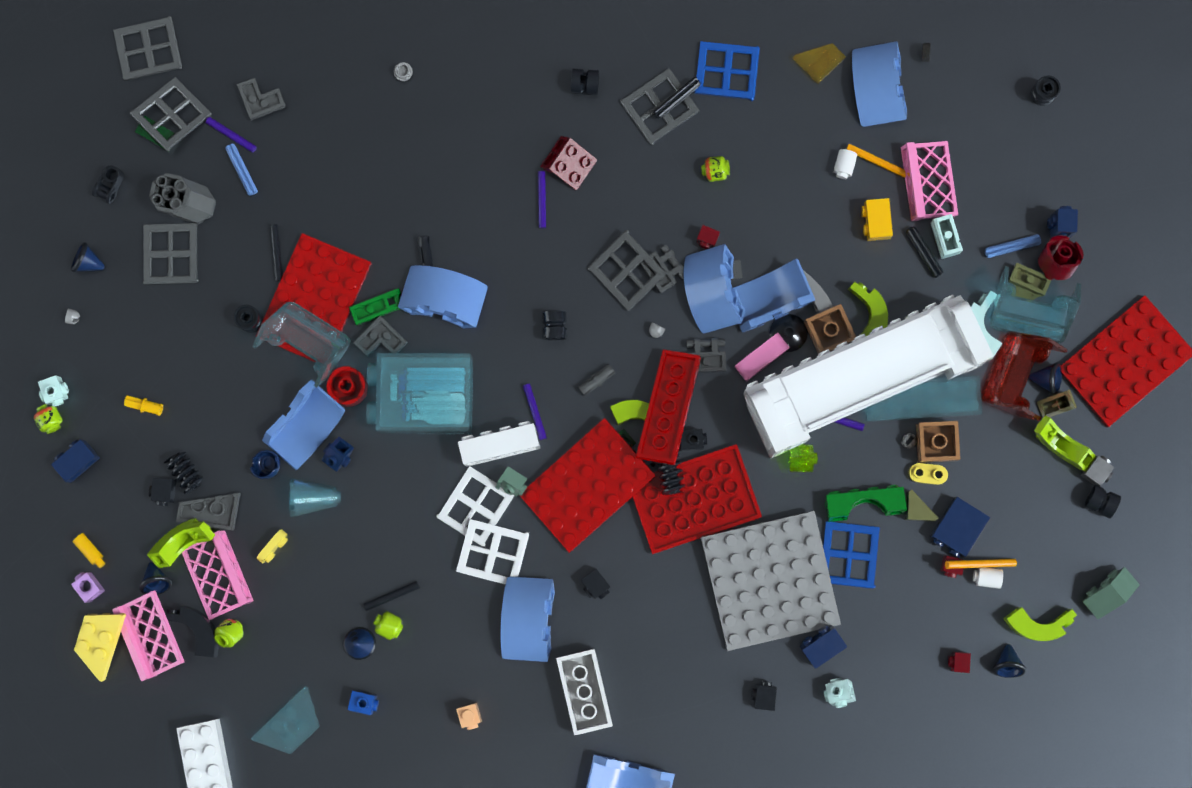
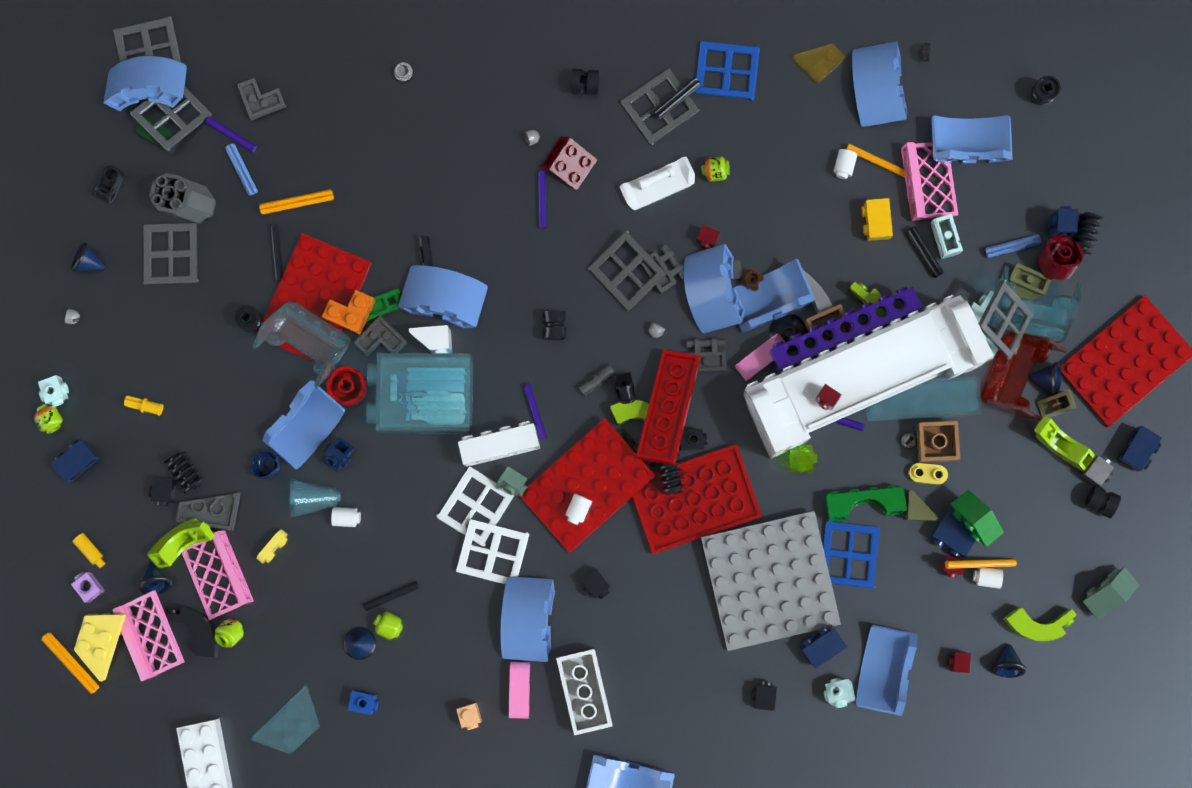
none -> light orange axle [41,633,99,694]
none -> medium blue panel [103,56,187,111]
none -> light orange axle [259,189,334,214]
none -> orange brick [322,290,376,335]
none -> white brick [331,507,361,527]
none -> white slope [409,325,452,357]
none -> bright pink beam [509,661,530,719]
none -> light grey hinge [524,130,540,146]
none -> white brick [565,493,592,525]
none -> black piece [612,372,636,404]
none -> white piece [620,156,695,210]
none -> reddish brown plate [741,269,764,291]
none -> dark purple brick [769,286,923,373]
none -> dark red plate [815,384,842,411]
none -> medium blue panel [856,625,918,716]
none -> medium blue panel [932,115,1013,164]
none -> green brick [951,490,1004,547]
none -> dark grey window [978,280,1034,360]
none -> black piece [1072,212,1104,255]
none -> dark blue brick [1118,426,1162,472]

